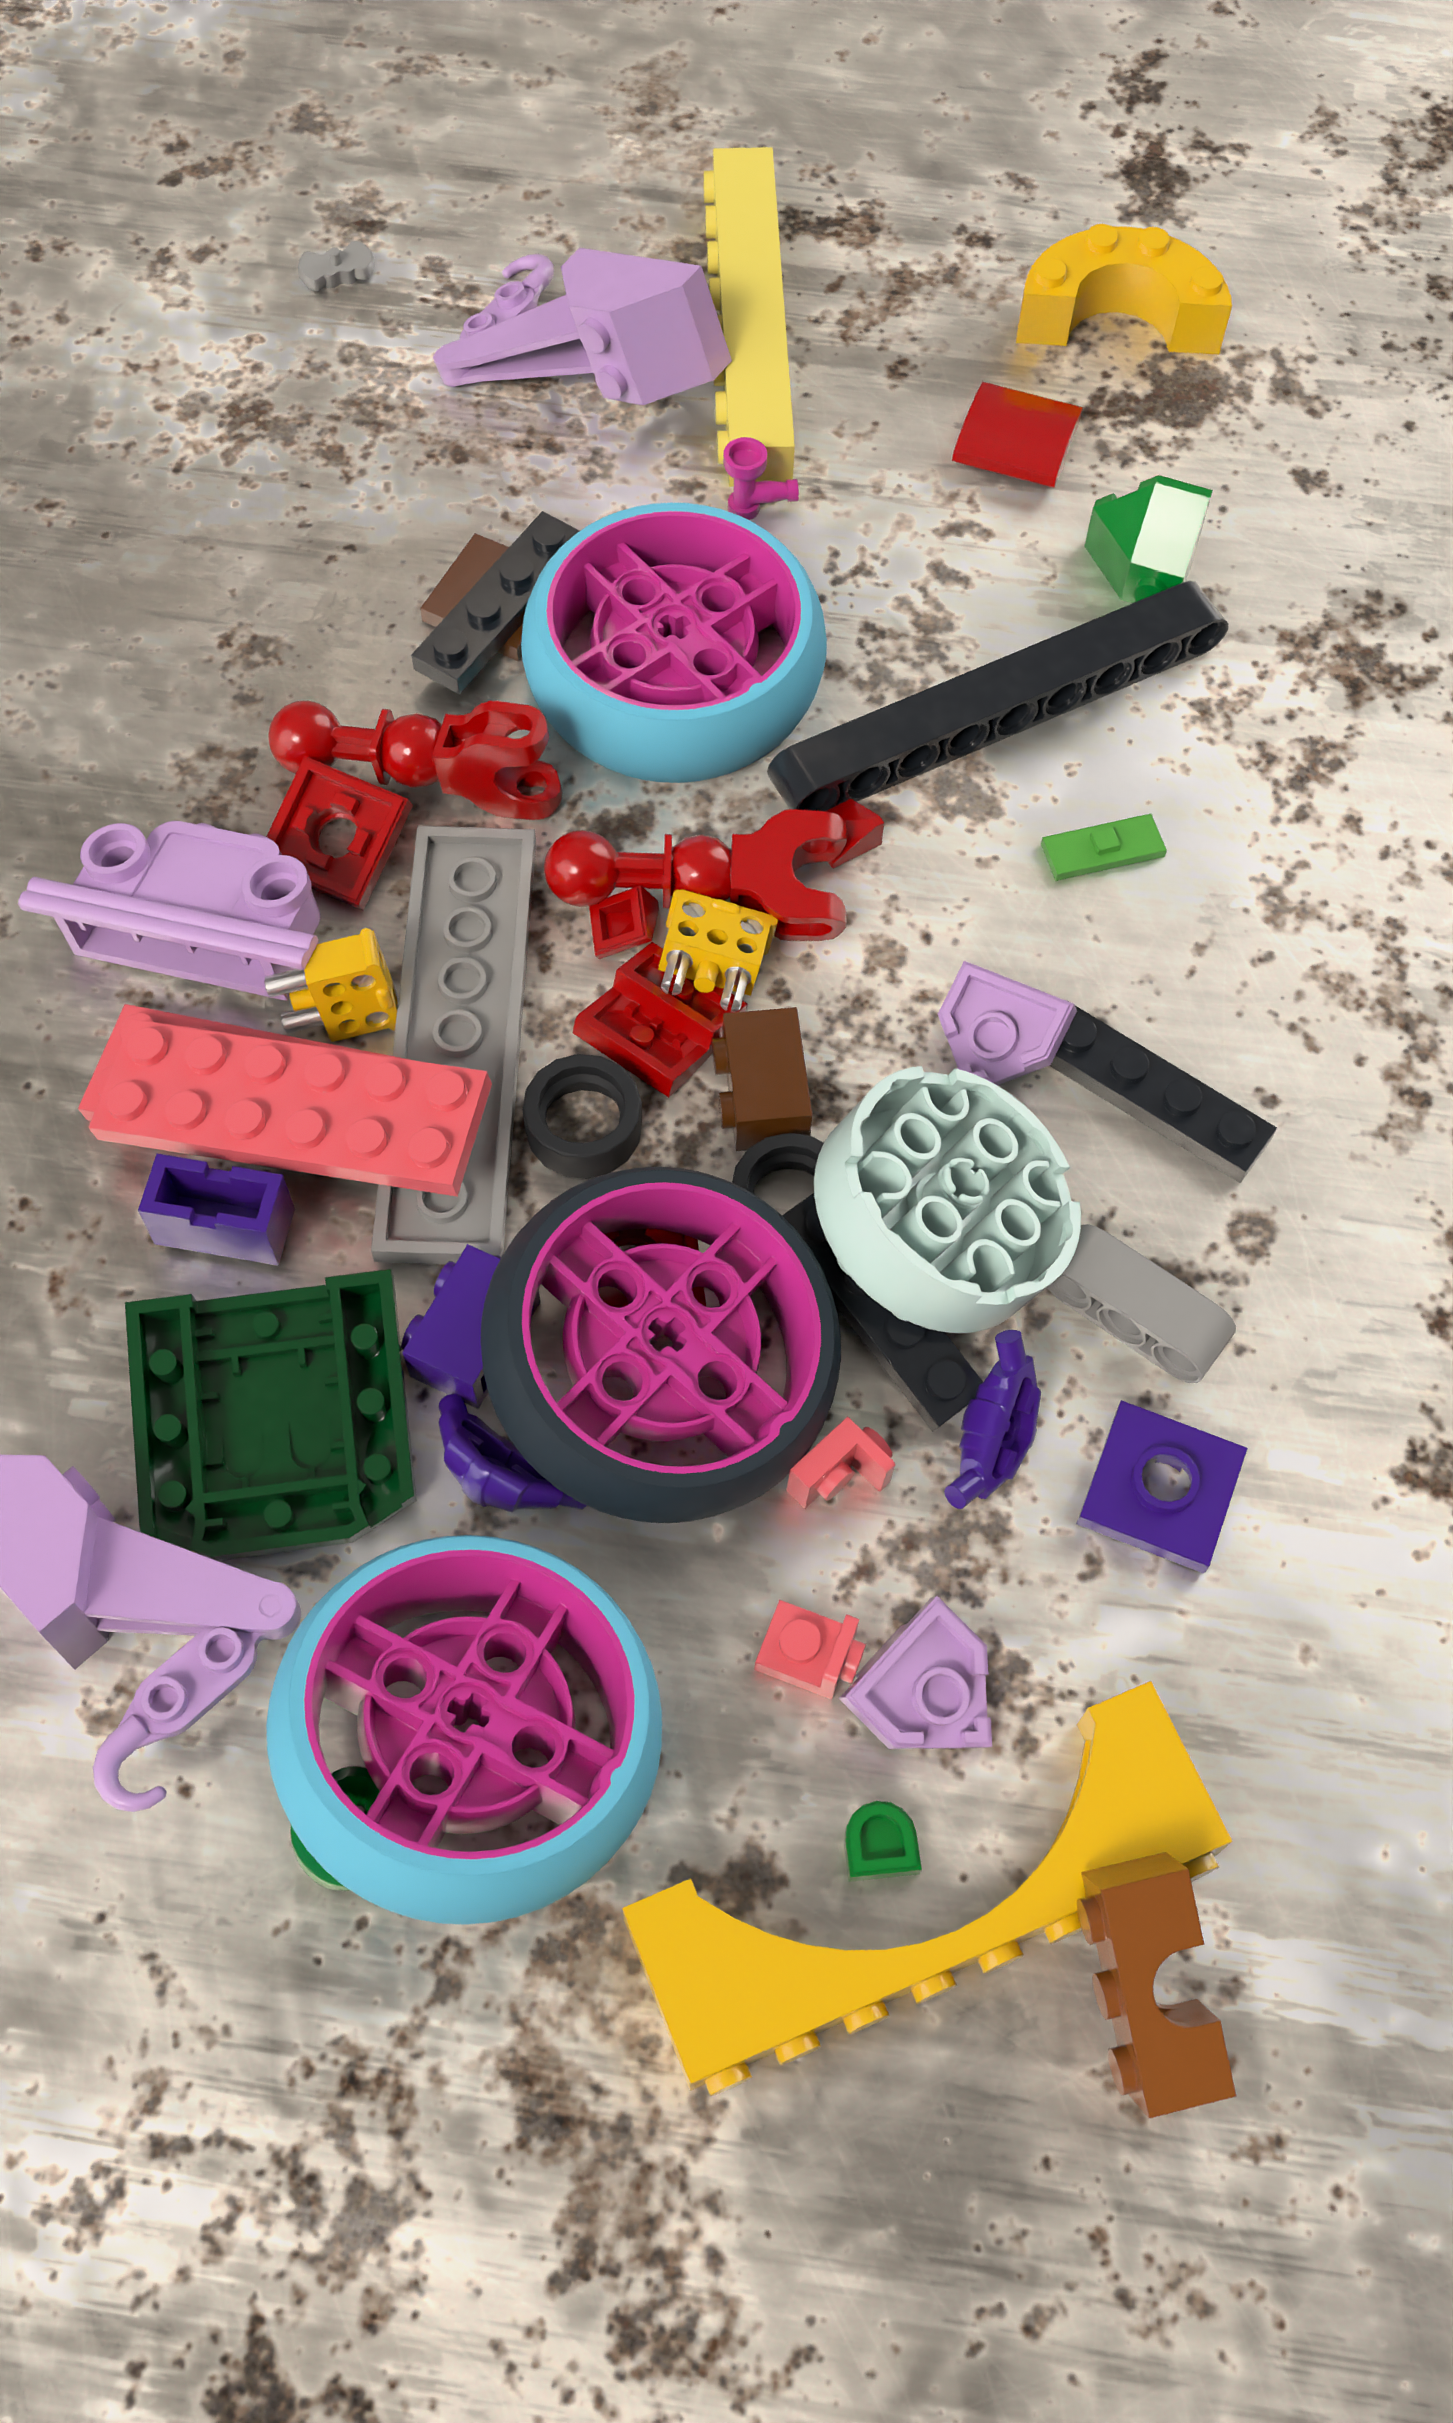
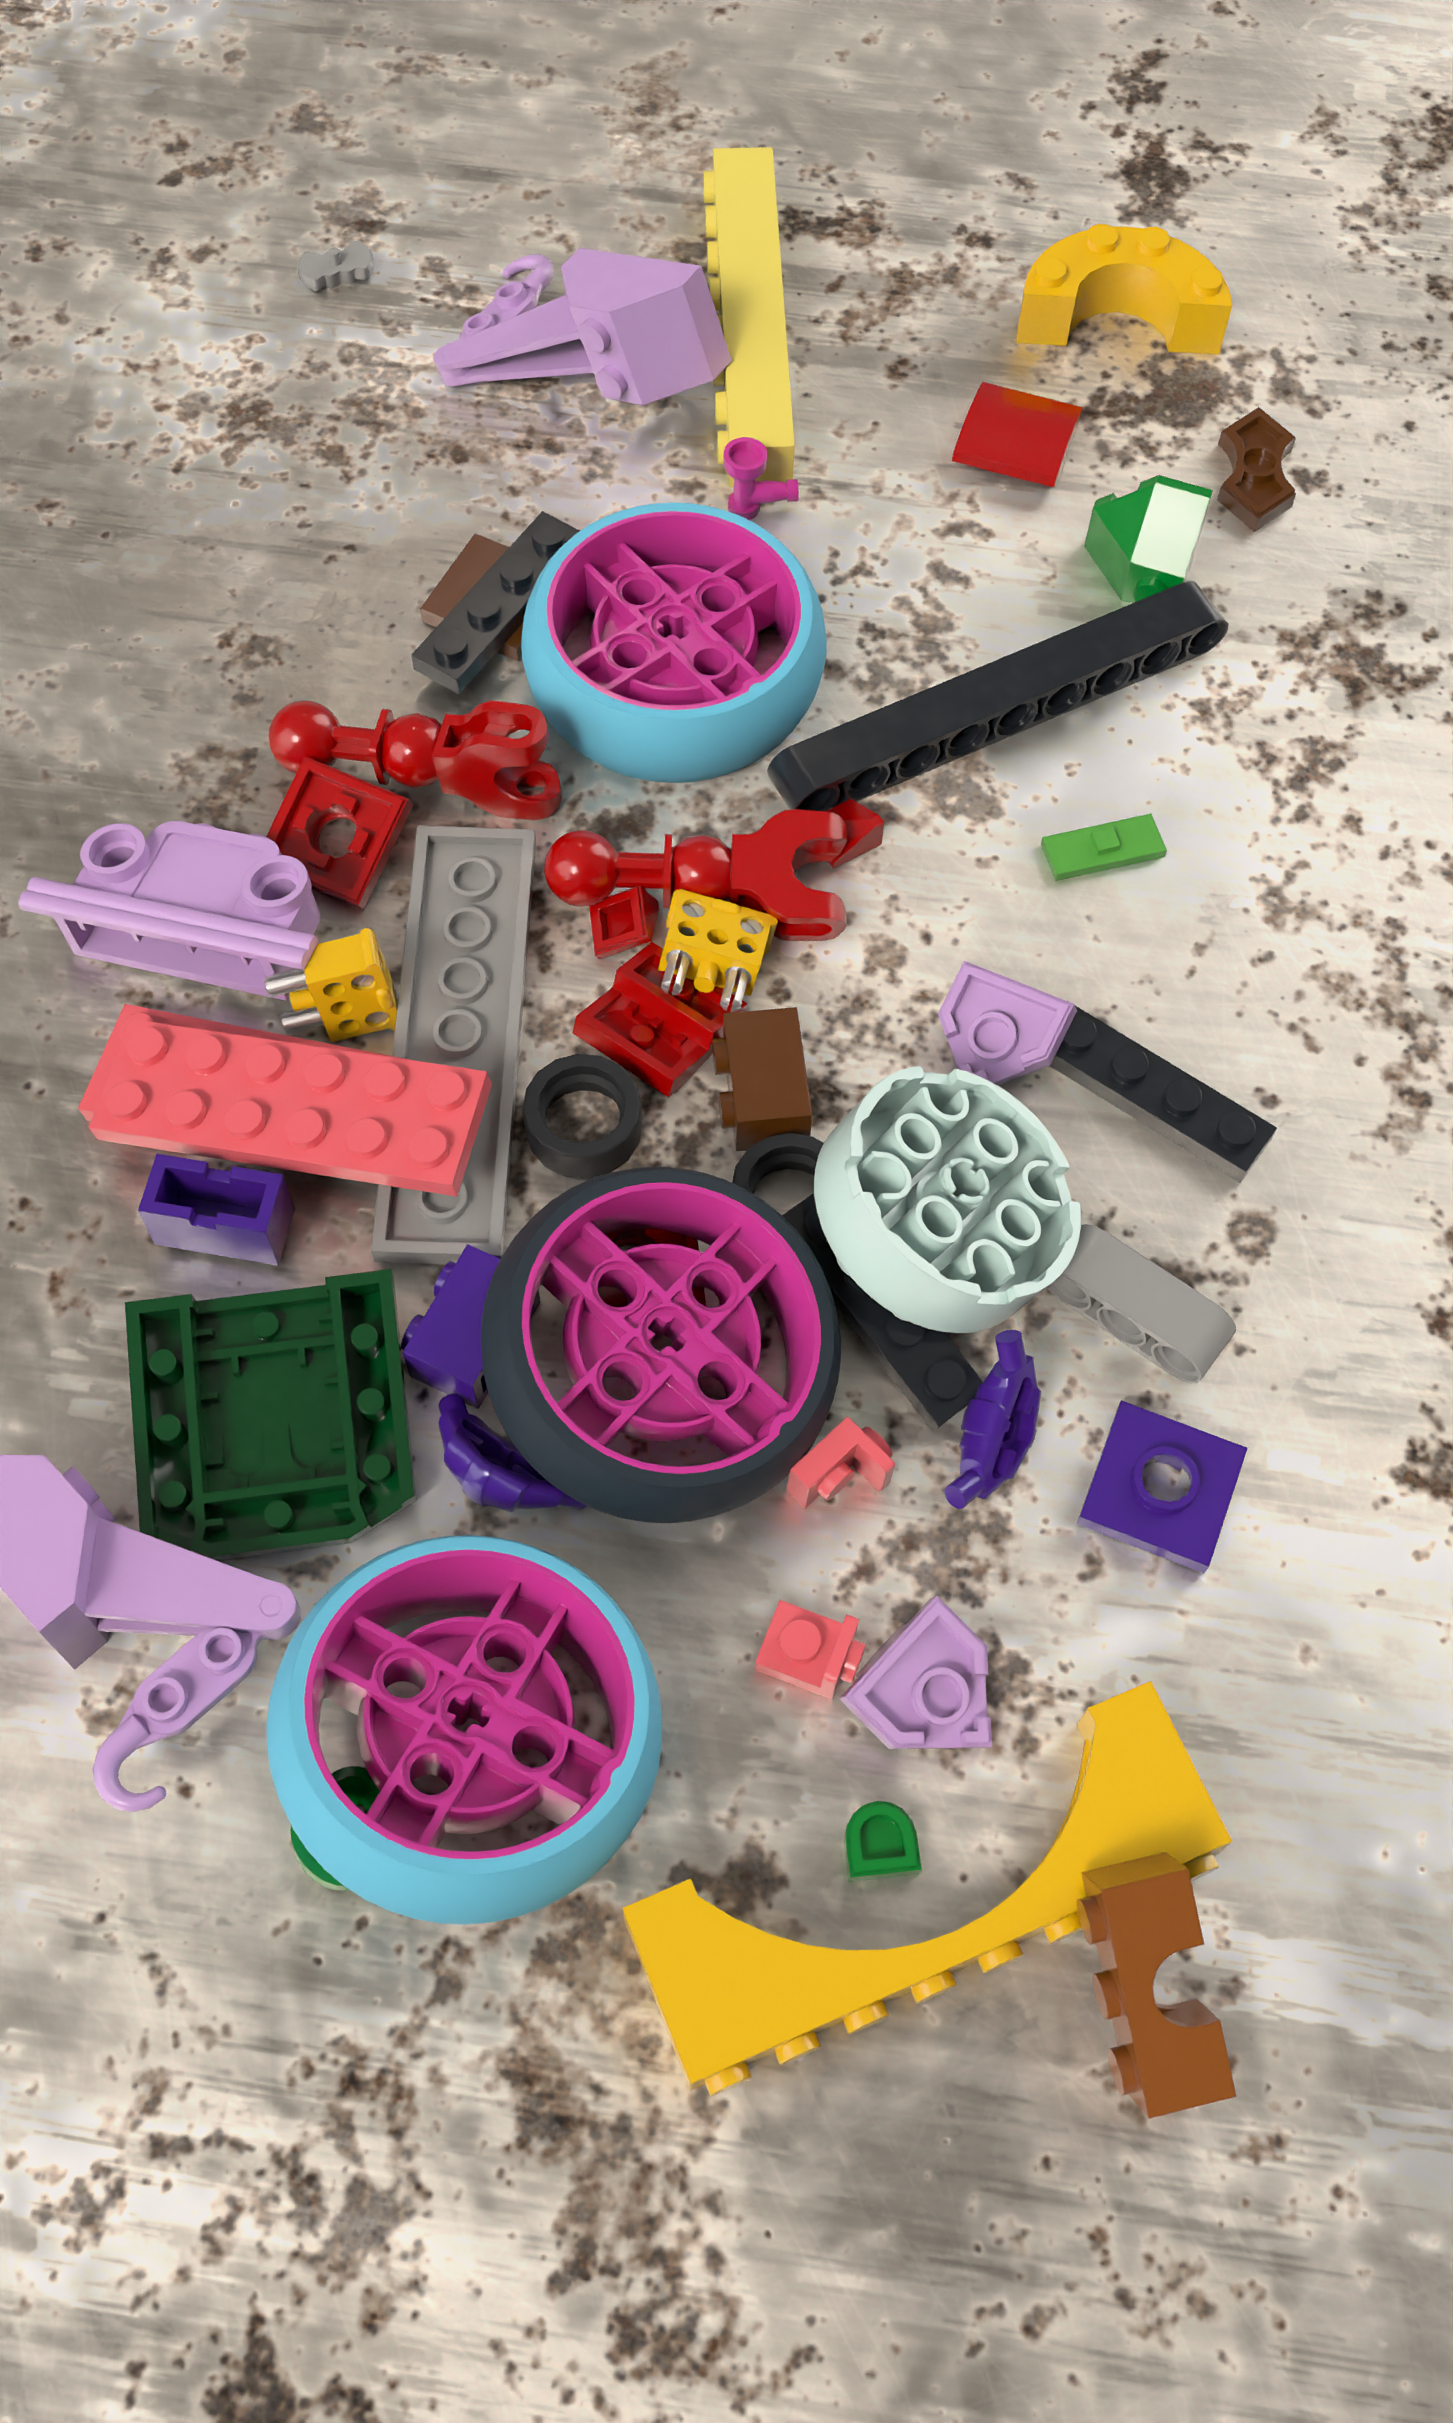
none -> reddish brown tile [1217,407,1296,532]

